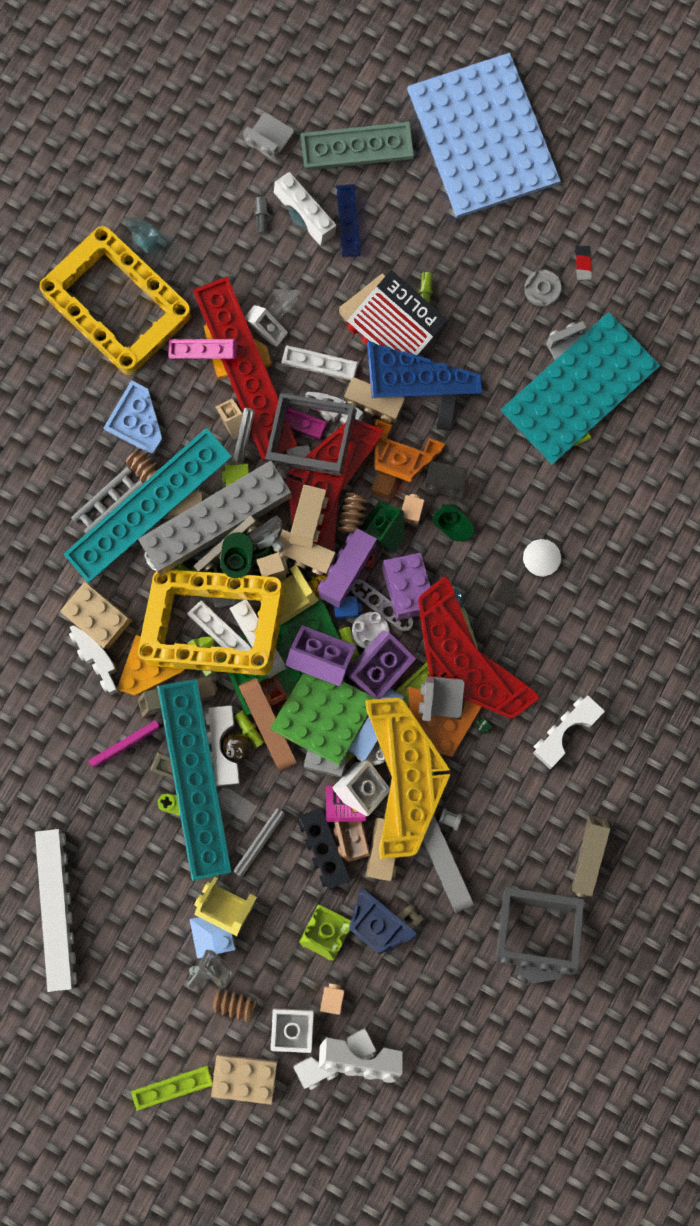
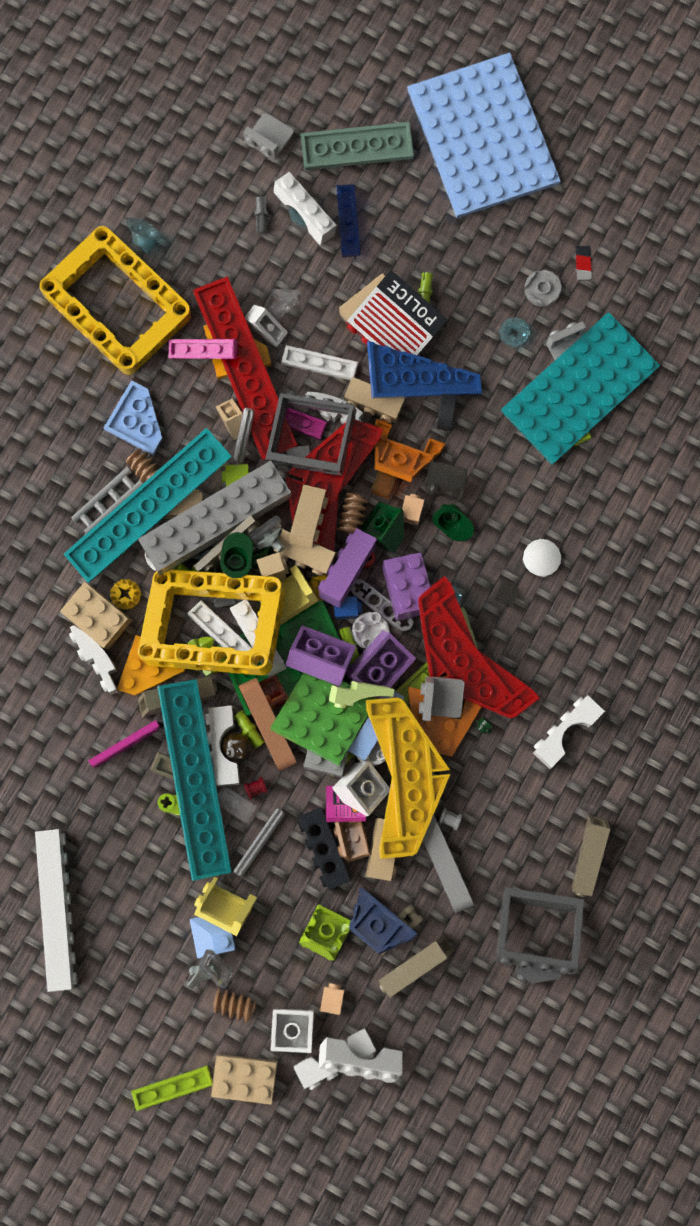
none -> yellow gear [110,579,141,609]
none -> dark red bush [244,777,268,799]
none -> yellowish green slope [329,681,394,709]
none -> dark tan slope [379,935,454,997]
none -> clear light blue gear [499,318,529,347]

